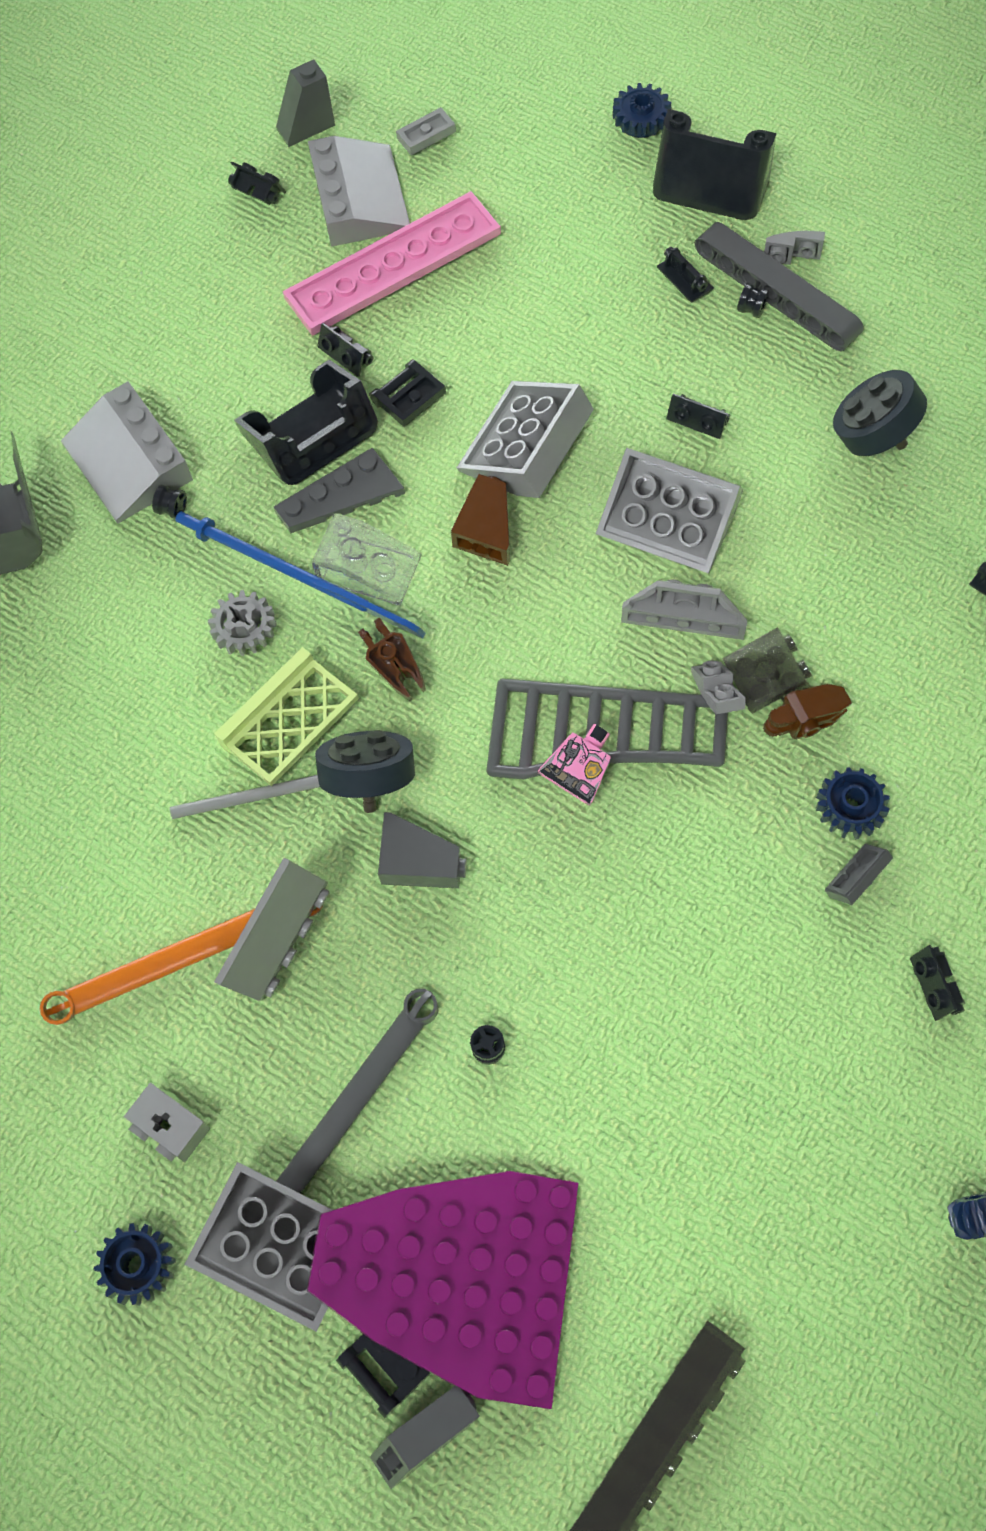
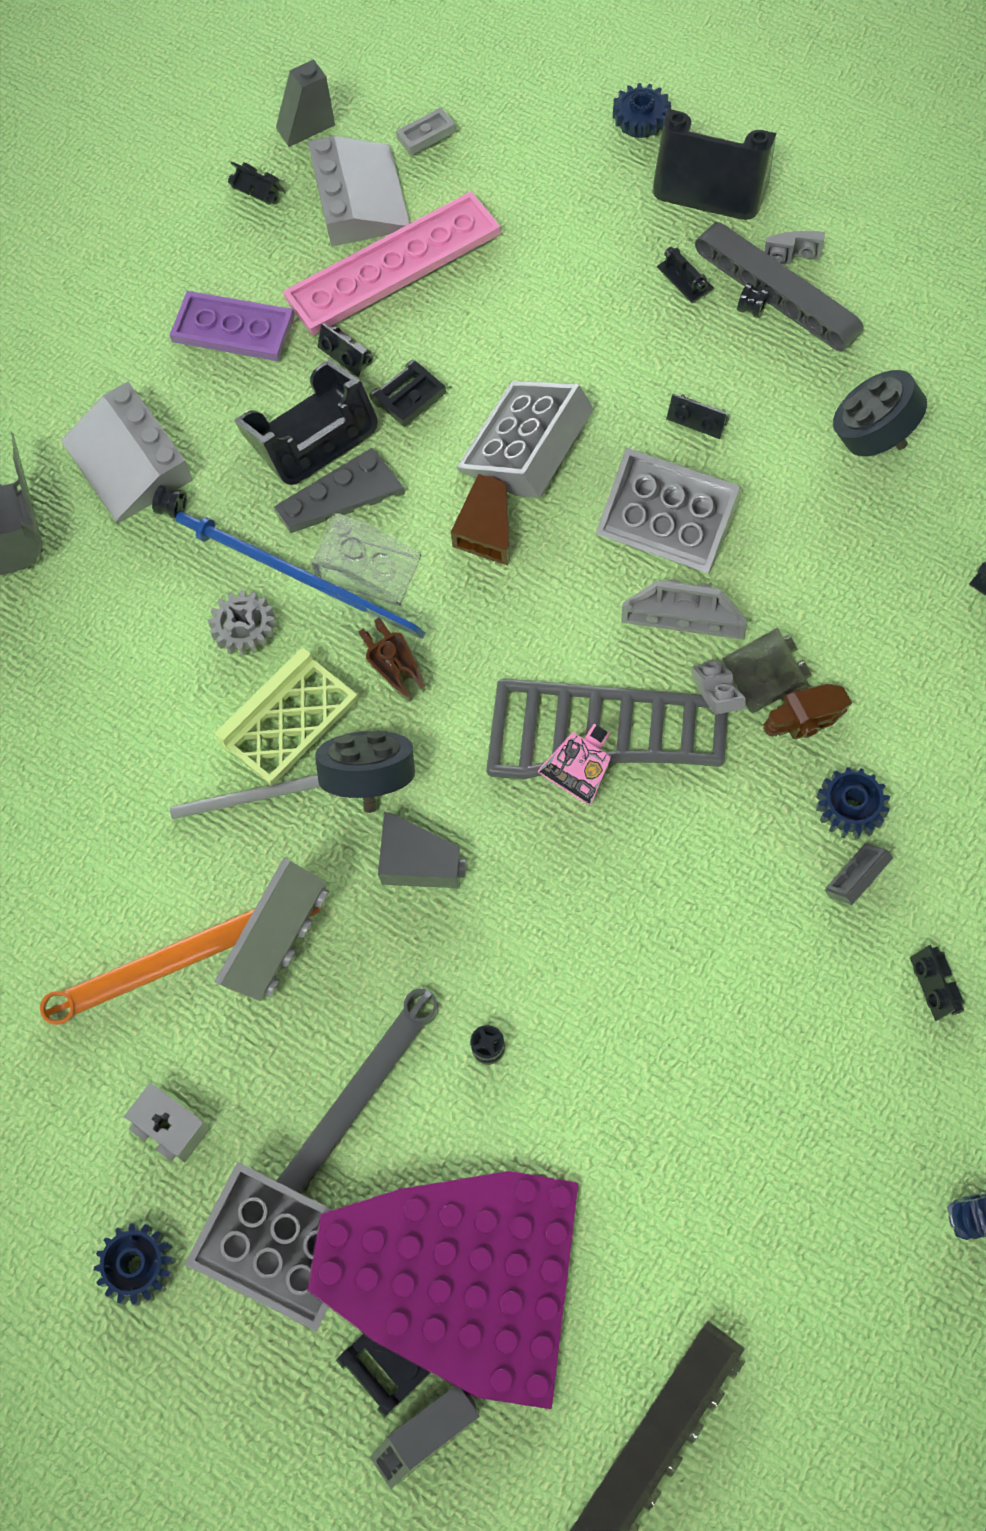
none -> medium lavender plate [170,291,295,361]

